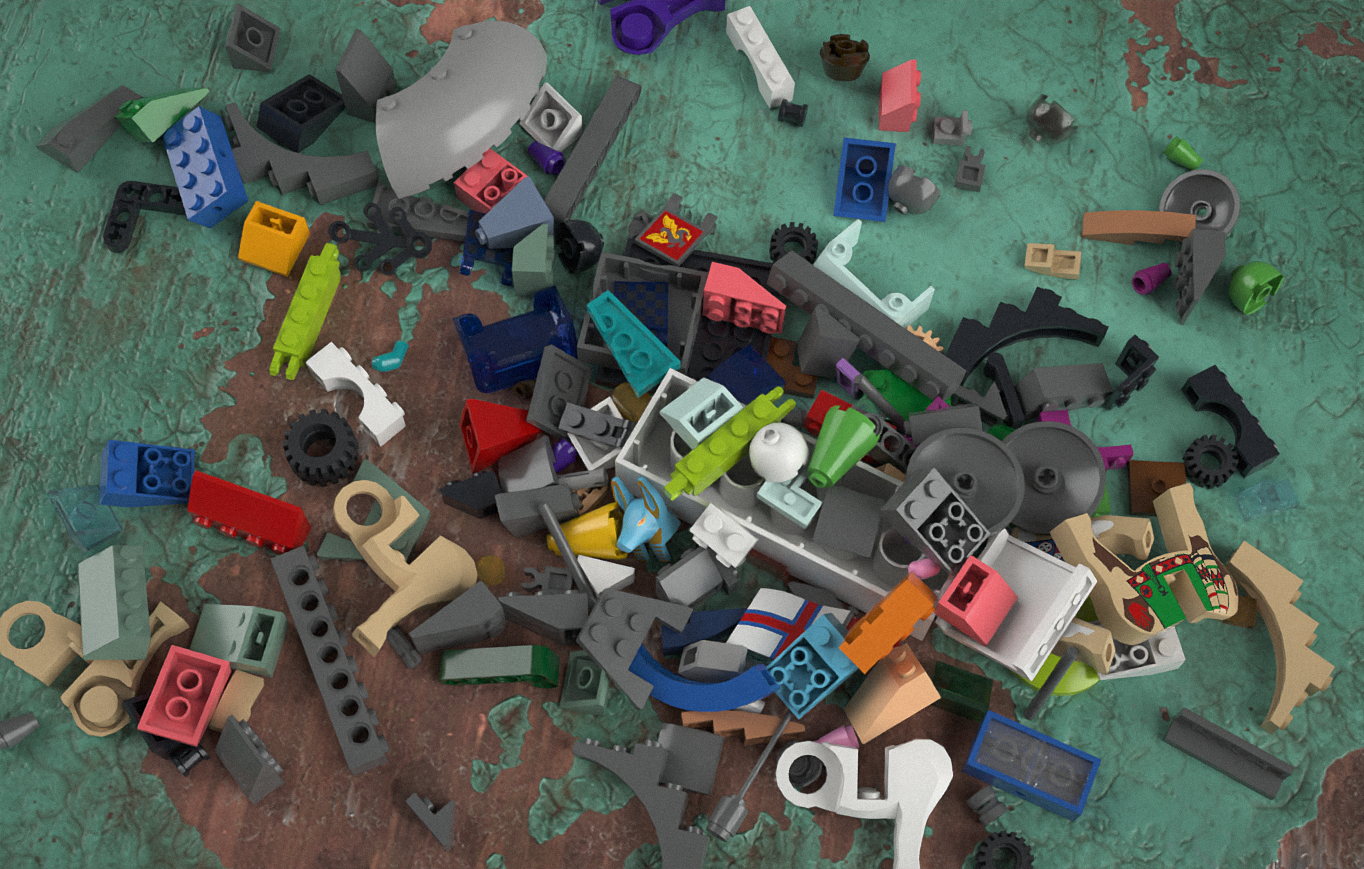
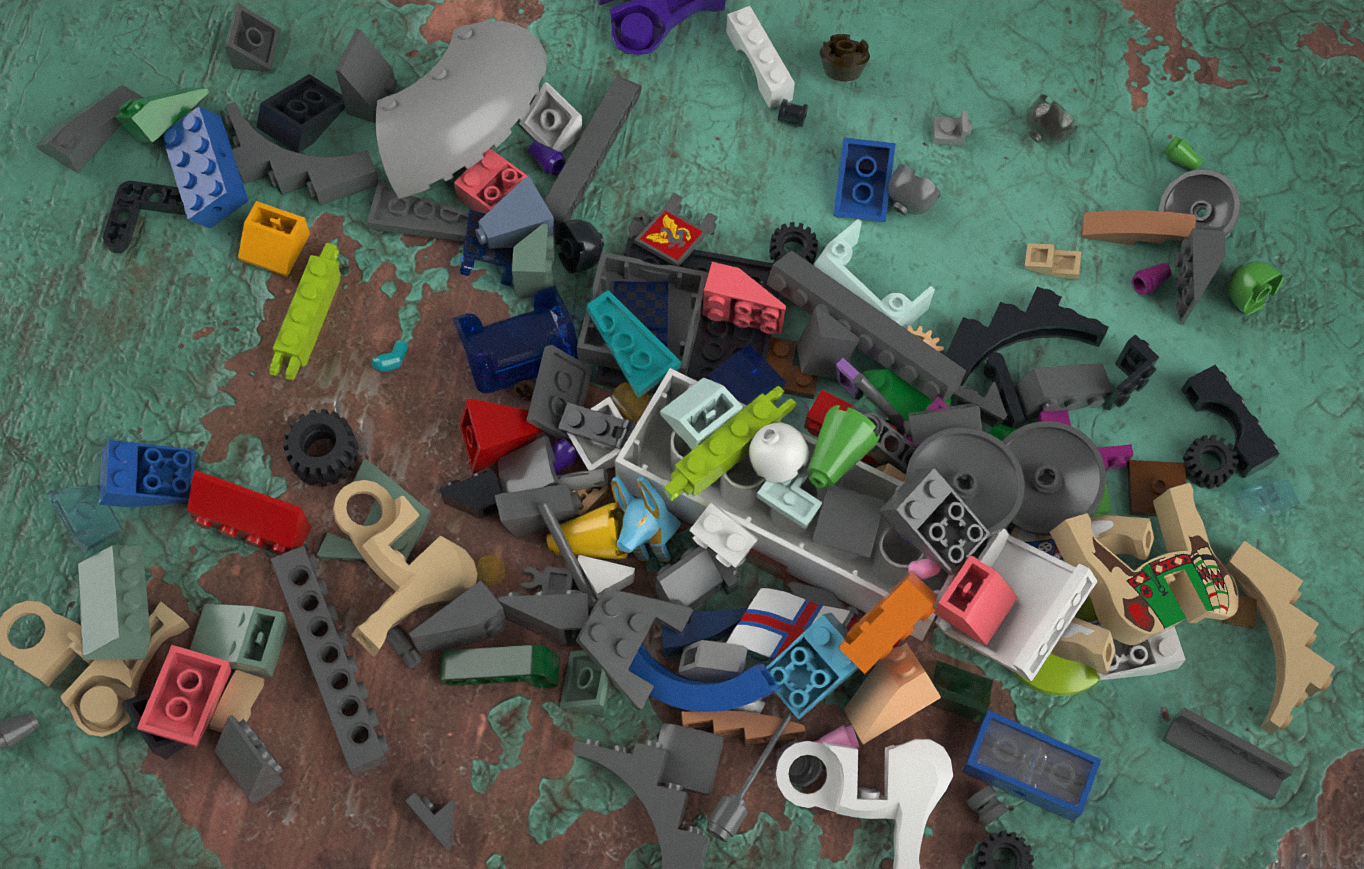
black bush [170,743,211,777] -> none
white arch [306,342,406,447] -> none
black plant [328,203,432,276] -> none
dark grey pin [781,408,807,429] -> none
coral slope [879,59,921,132] -> none
dark grey plate [954,146,985,192] -> none
dark grey bar [1024,646,1079,720] -> none

